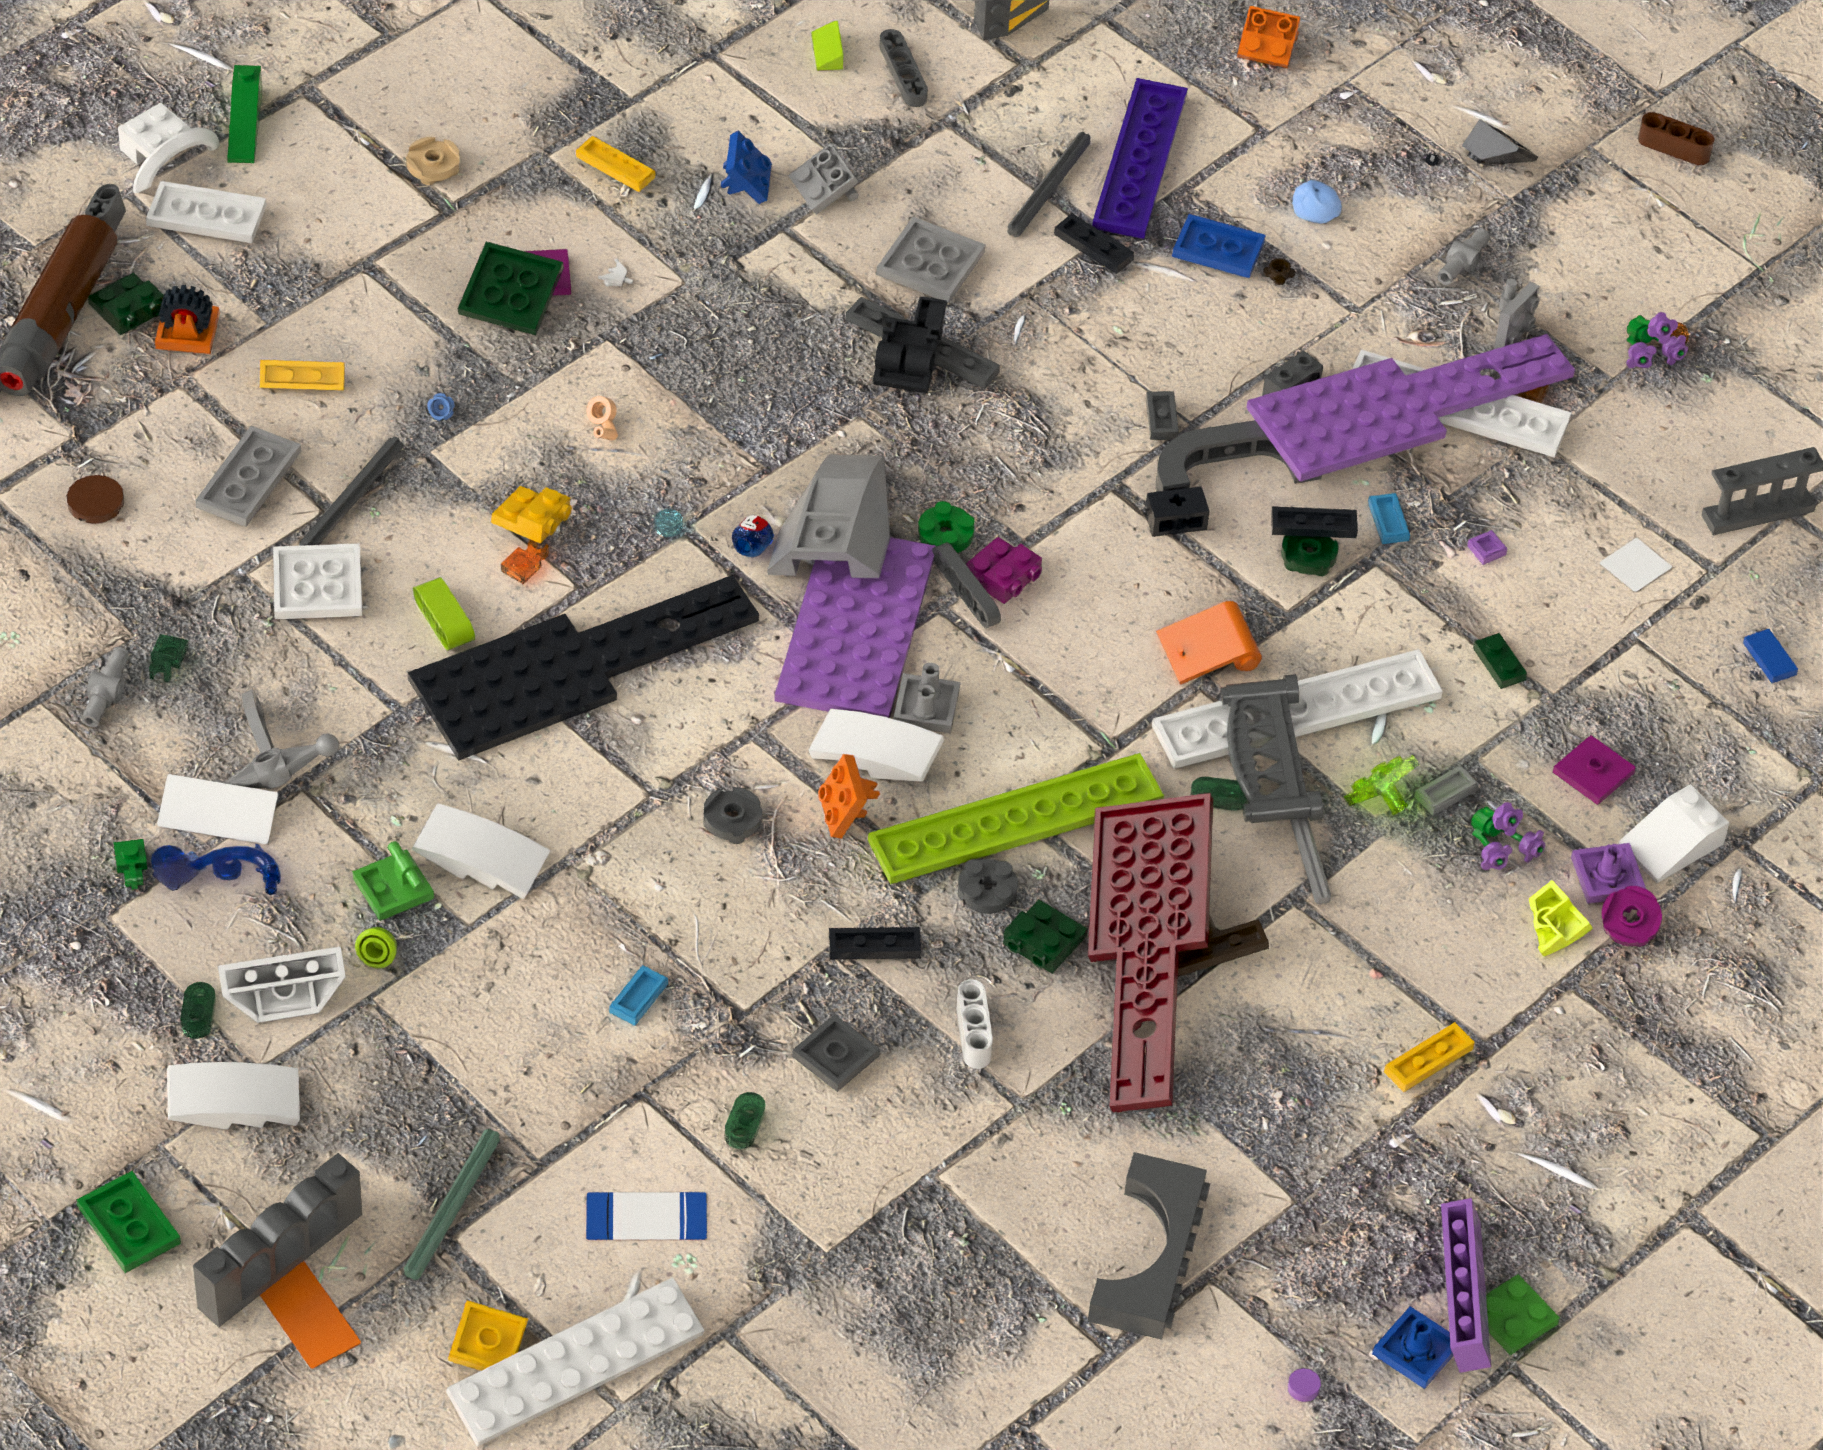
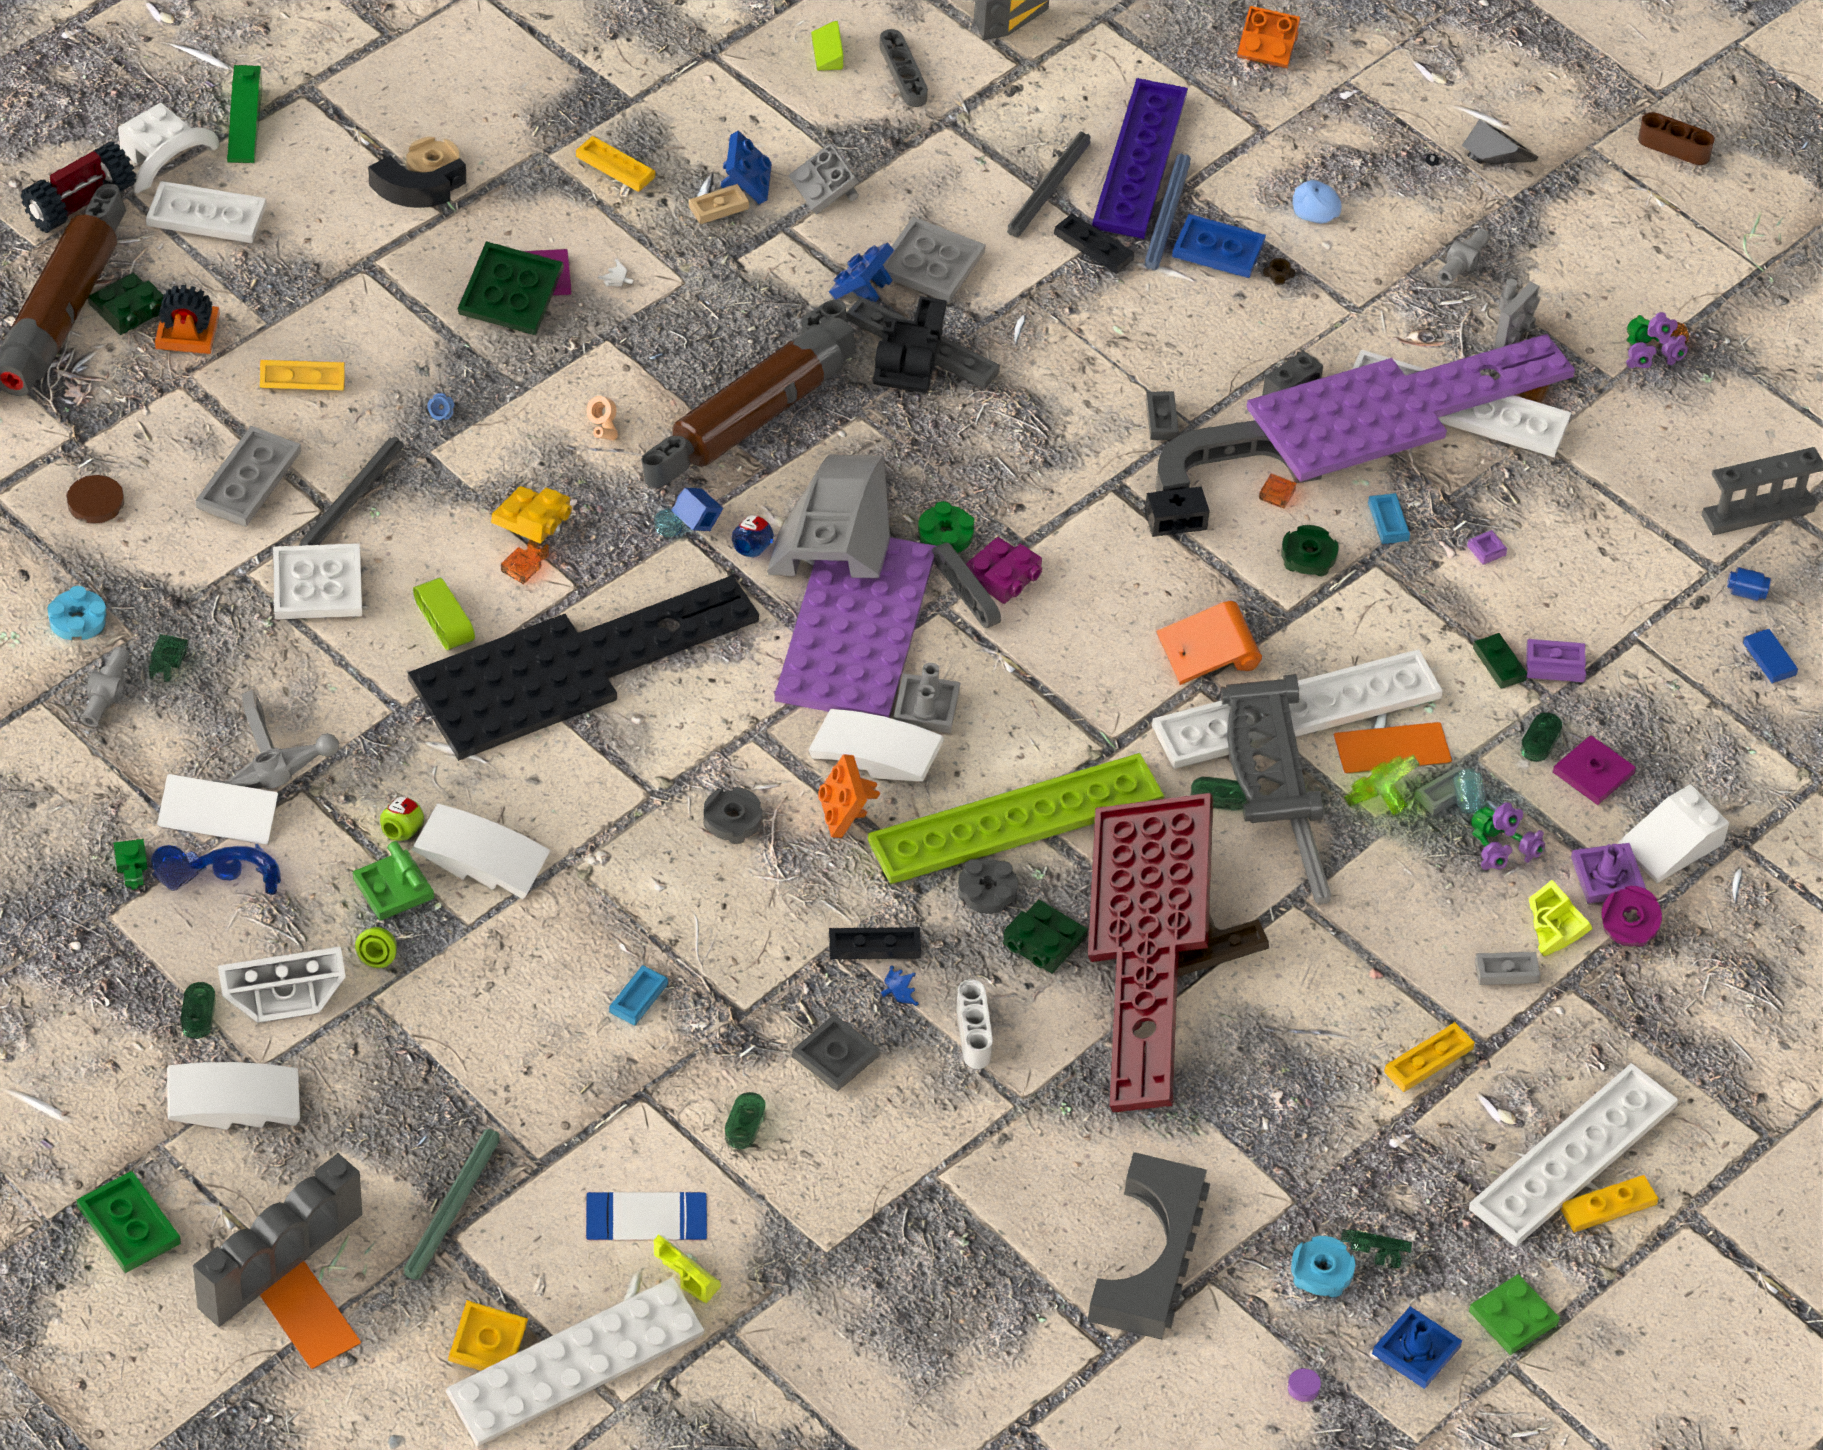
black plate [1271,506,1358,538] -> none
medium lavender brick [1441,1198,1491,1373] -> none
white sticker [1600,538,1672,592] -> none
none -> plate [21,142,136,233]
none -> medium azure plate [47,586,107,640]
none -> black arch [368,155,466,208]
none -> lime head [380,797,424,841]
none -> reddish brown piece [641,300,856,488]
none -> neon yellow slope [654,1234,721,1304]
none -> brick [671,487,724,531]
none -> tan plate [689,184,749,224]
none -> blue plate [829,242,894,302]
none -> blue piece [881,965,919,1006]
none -> sand blue axle [1145,153,1191,271]
none -> clear orange plate [1259,473,1297,509]
none -> medium azure plate [1291,1236,1355,1297]
none -> orange sticker [1333,722,1452,773]
none -> clear green plate [1340,1229,1412,1269]
none -> clear light blue brick [1453,769,1486,814]
none -> white plate [1469,1063,1679,1247]
none -> light grey plate [1475,952,1540,985]
none -> clear green plate [1520,712,1562,762]
none -> medium lavender plate [1526,639,1586,682]
none -> yellow plate [1560,1175,1659,1233]
none -> blue brick [1727,567,1771,601]

